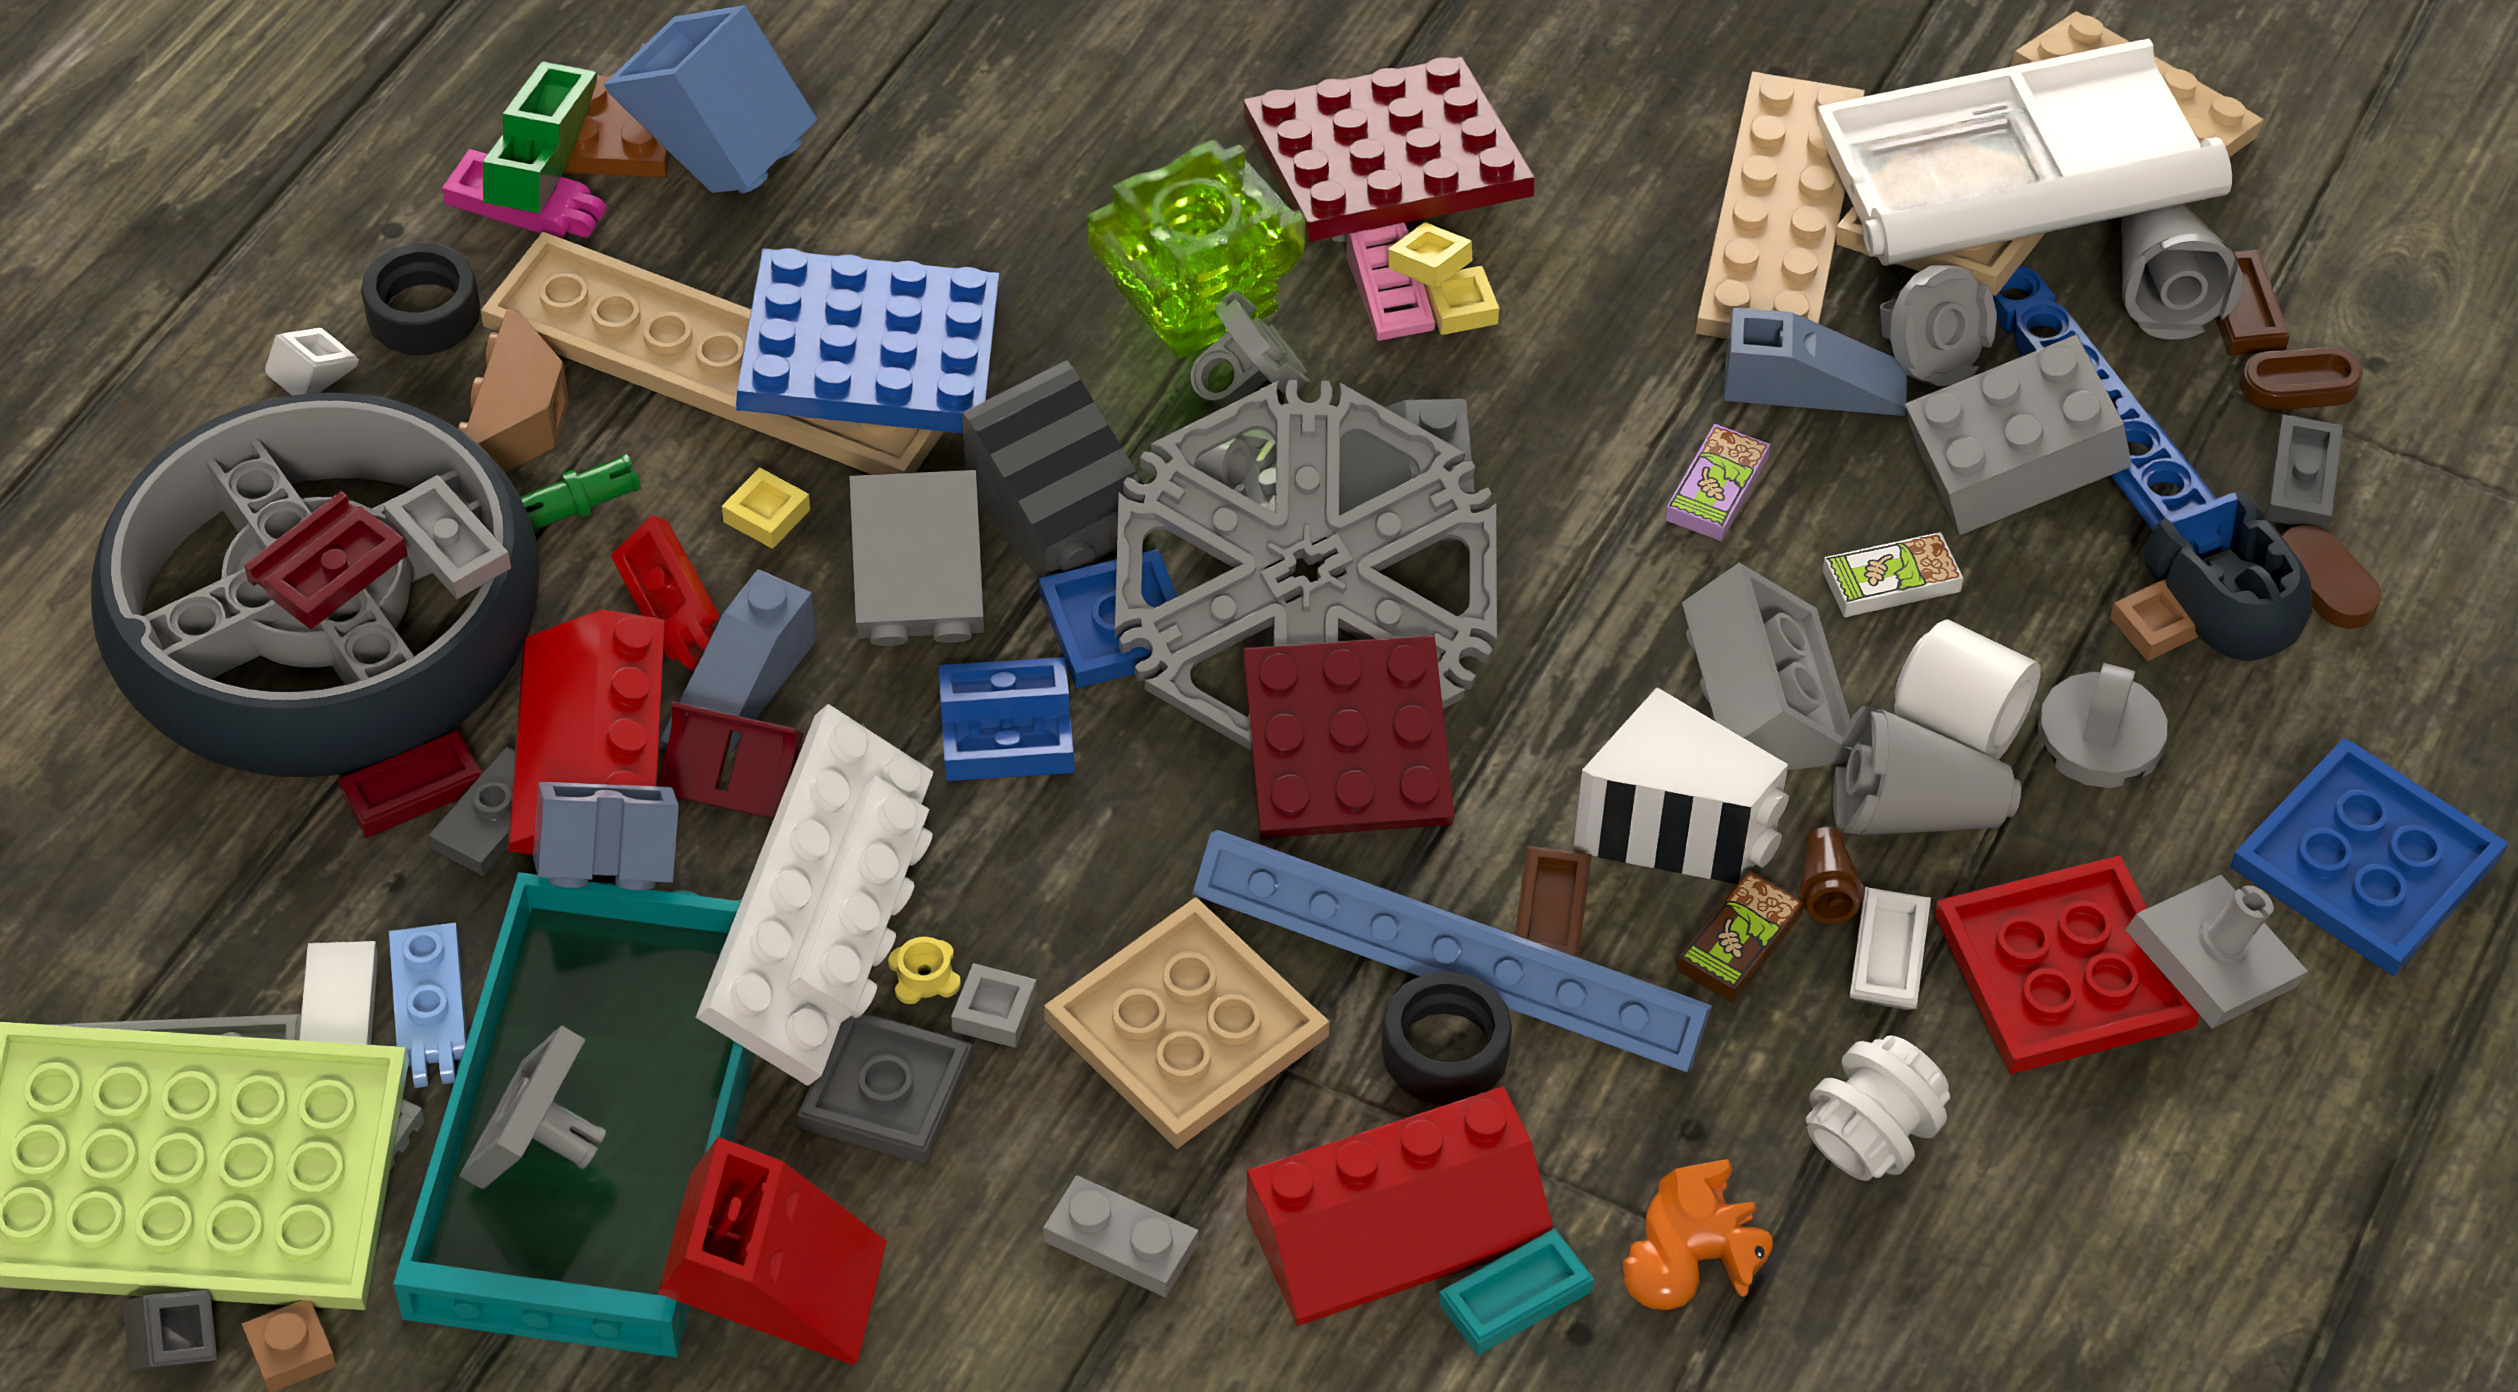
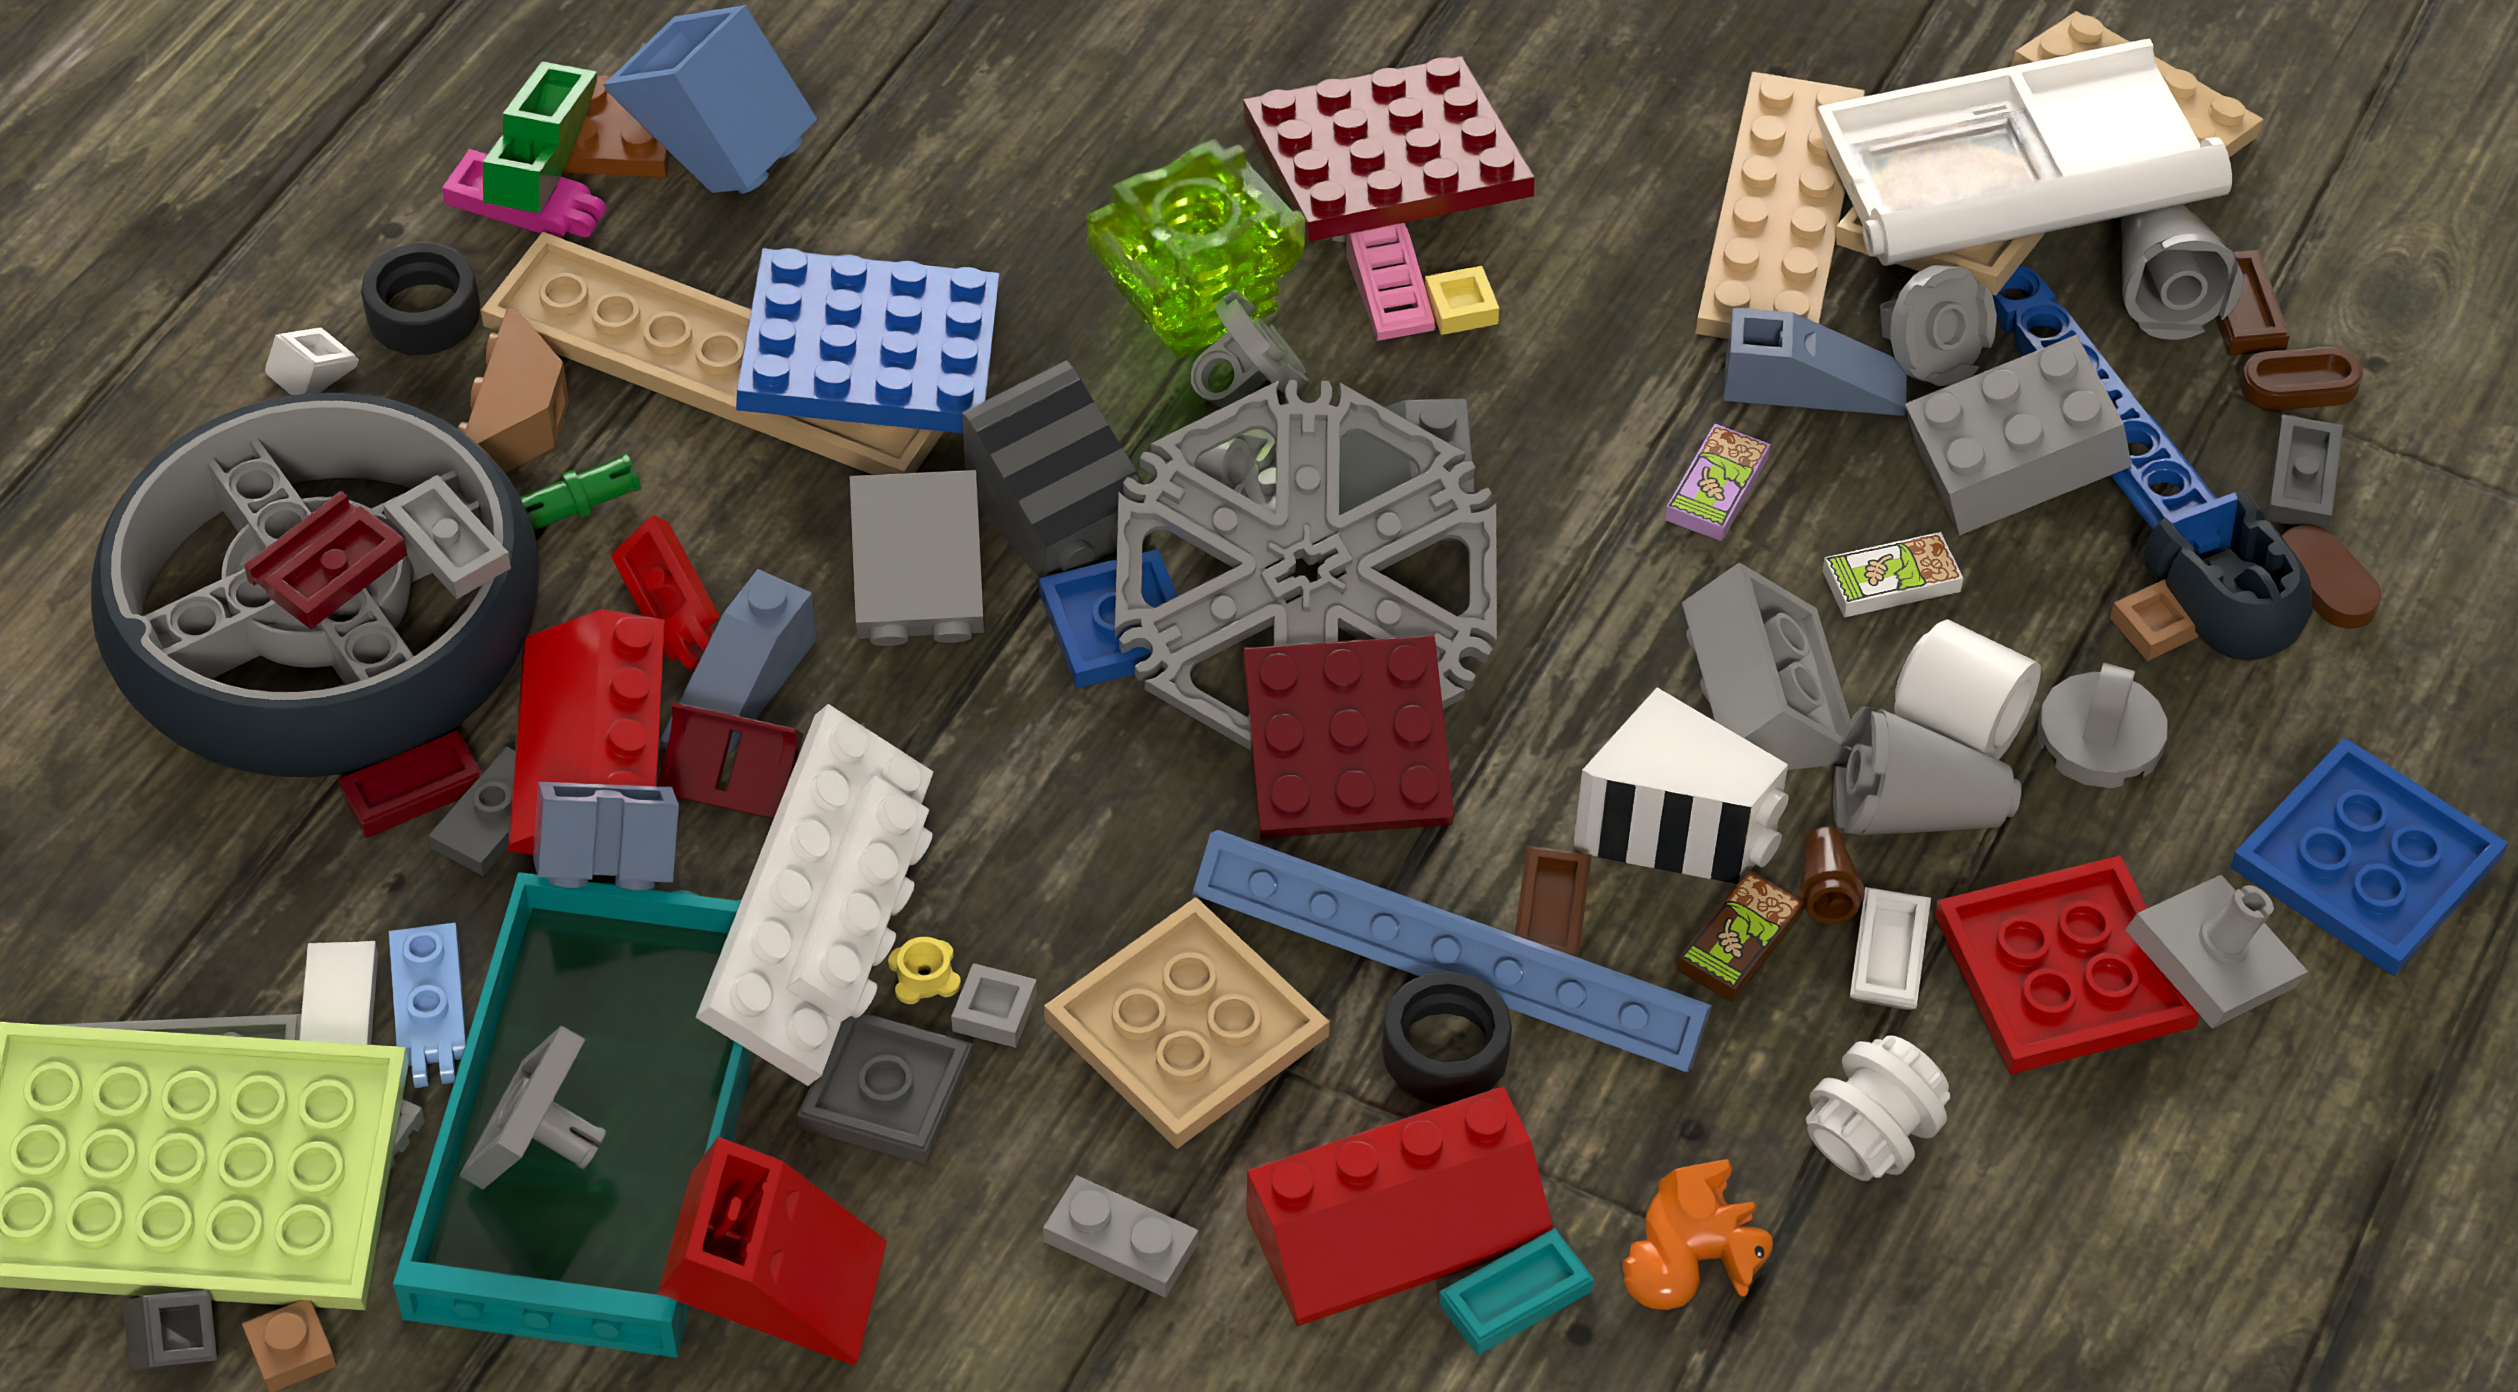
light yellow plate [722,467,810,549] -> none
blue slope [938,657,1075,781] -> none
light yellow plate [1388,222,1472,288] -> none

